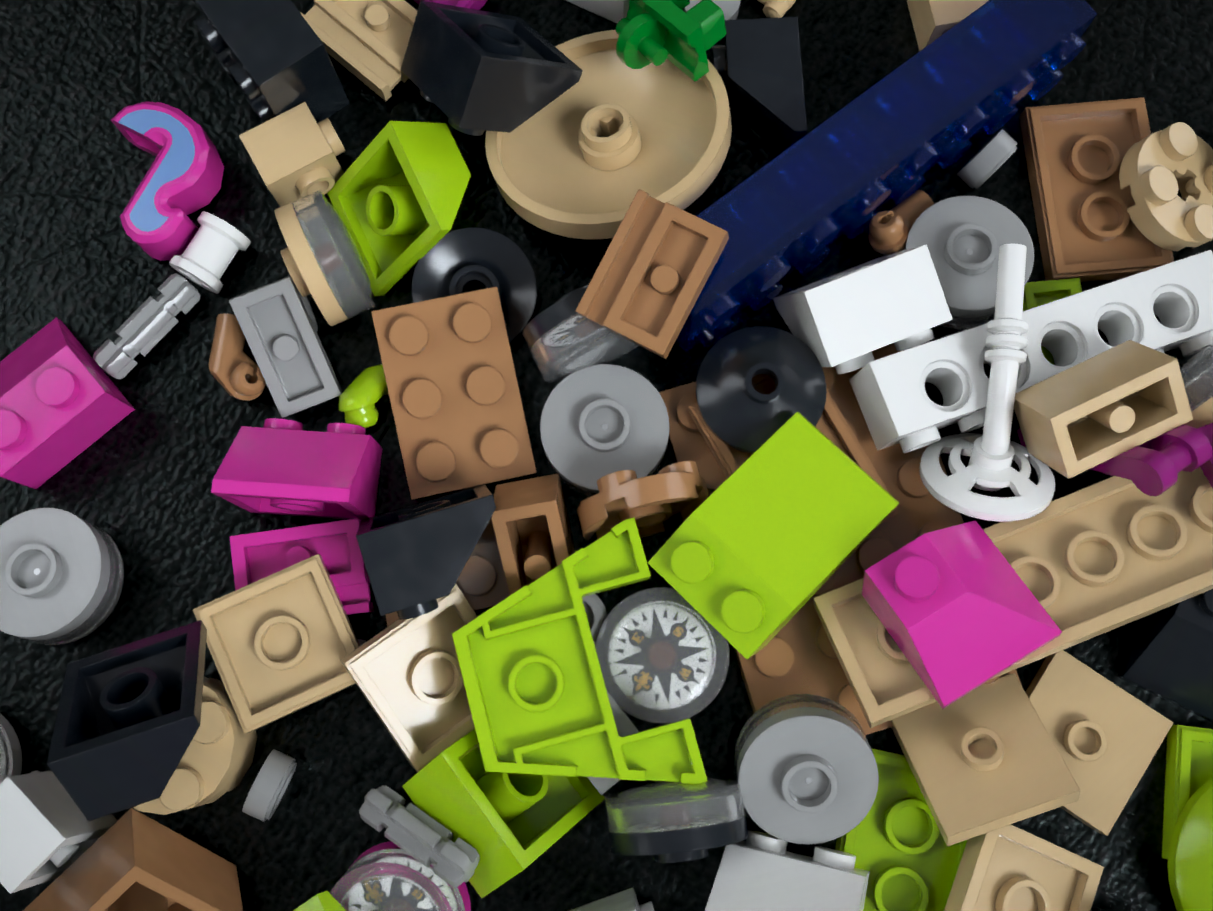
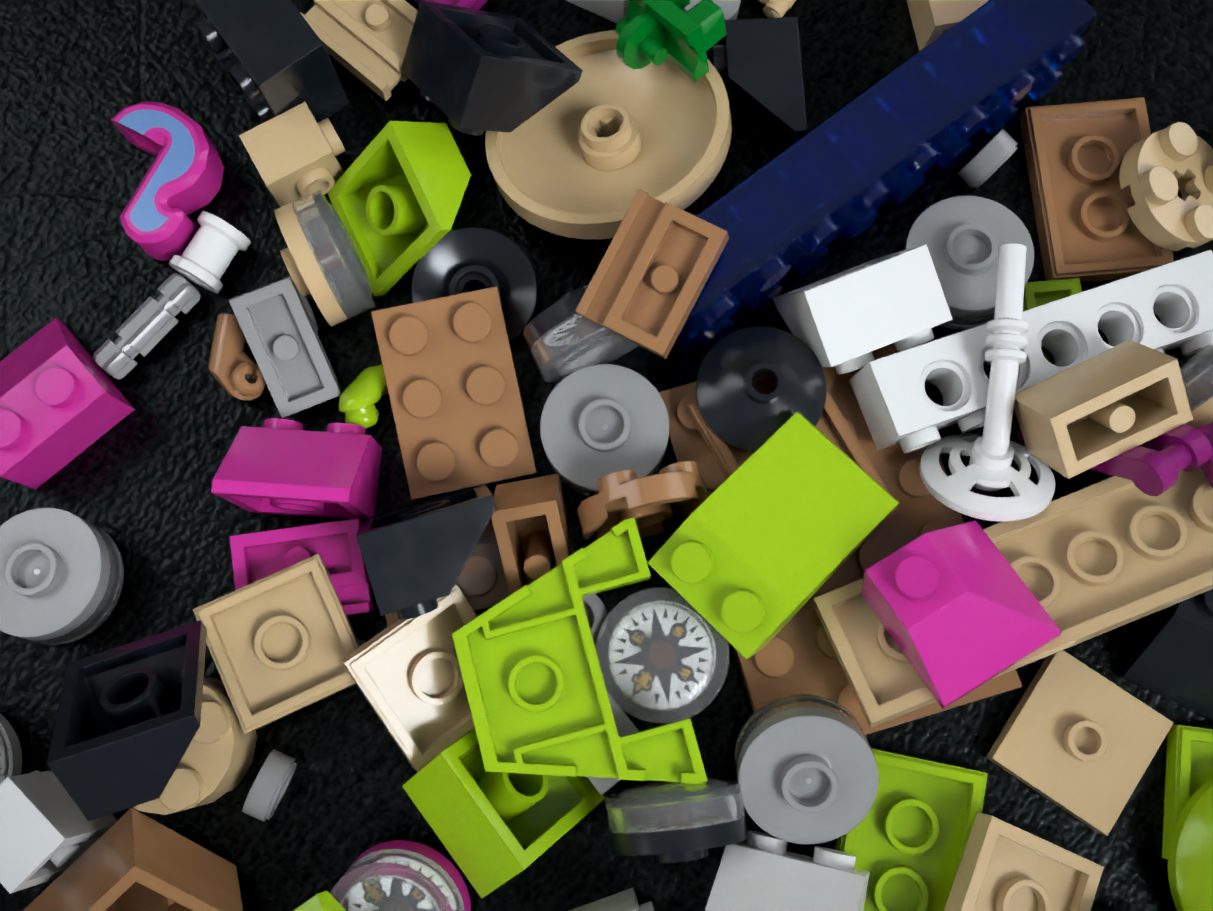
light grey axle [359,785,480,887] -> none
medium nougat arm [868,189,934,255] -> none
tan plate [891,673,1081,847] -> none

